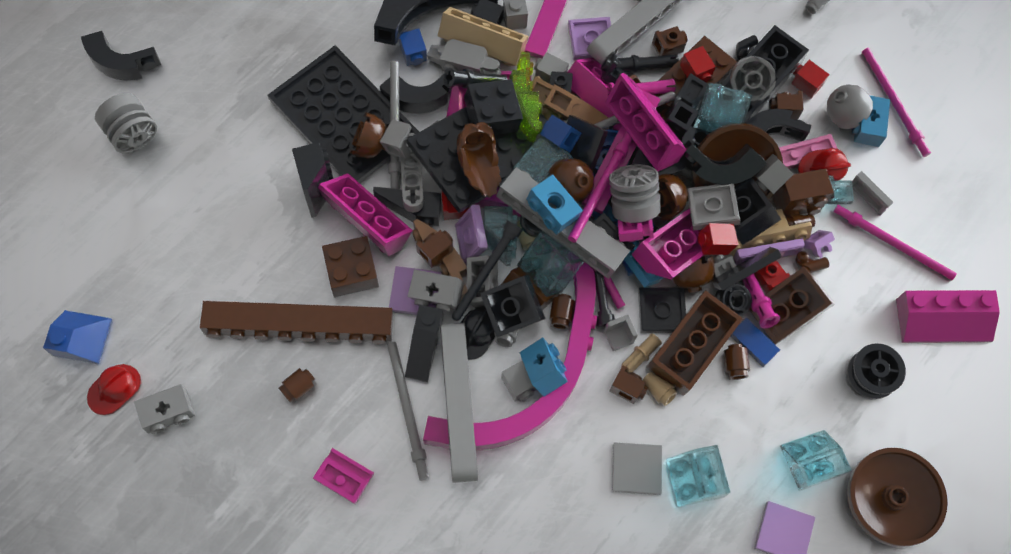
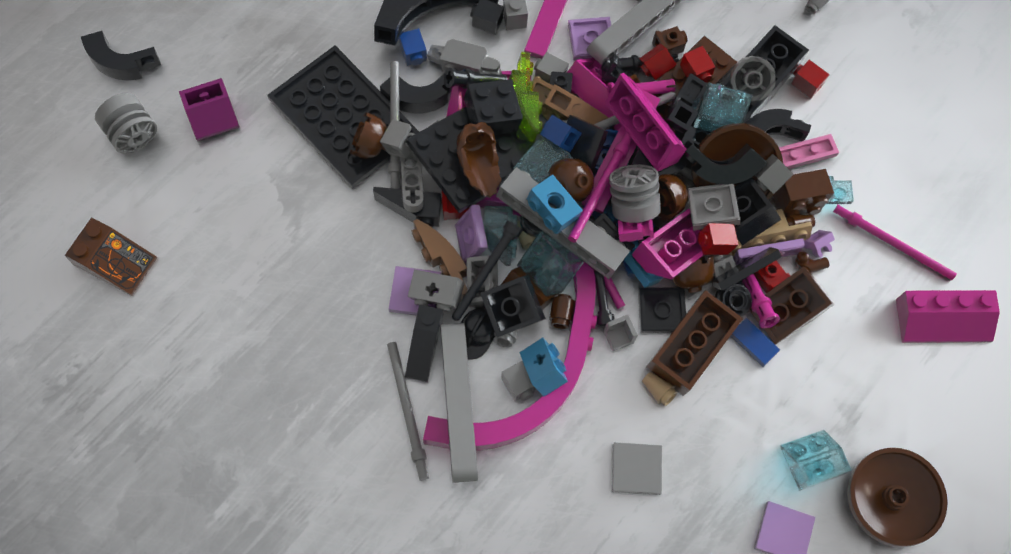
blue slope [43,310,112,364] -> none
red piece [87,364,141,415] -> none
light grey brick [134,384,195,434] -> none
reddish brown brick [200,301,394,344] -> none
reddish brown brick [278,368,315,403] -> none
black slope [292,142,334,218] -> none
dark pink plate [313,448,374,504] -> none
dark pink slope [318,173,413,257] -> none
reddish brown brick [322,236,379,297] -> none
reddish brown brick [416,230,453,268] -> none
tan brick [437,7,529,66] -> none
reddish brown brick [609,365,649,404] -> none
tan axle [621,333,662,373] -> none
clear light blue slope [666,445,731,507] -> none
reddish brown brick [724,344,750,380] -> none
black arm [735,35,758,60] -> none
reddish brown brick [768,91,804,120] -> none
red piece [798,148,851,183] -> none
light grey cylinder [827,84,873,129] -> none
black wheel [847,343,906,399] -> none
light grey tile [849,171,894,215] -> none
dark azure brick [852,95,890,147] -> none
dark pink bar [862,48,931,157] -> none
none -> reddish brown slope [65,217,157,296]
none -> magenta slope [179,78,240,141]
none -> red brick [639,43,677,80]

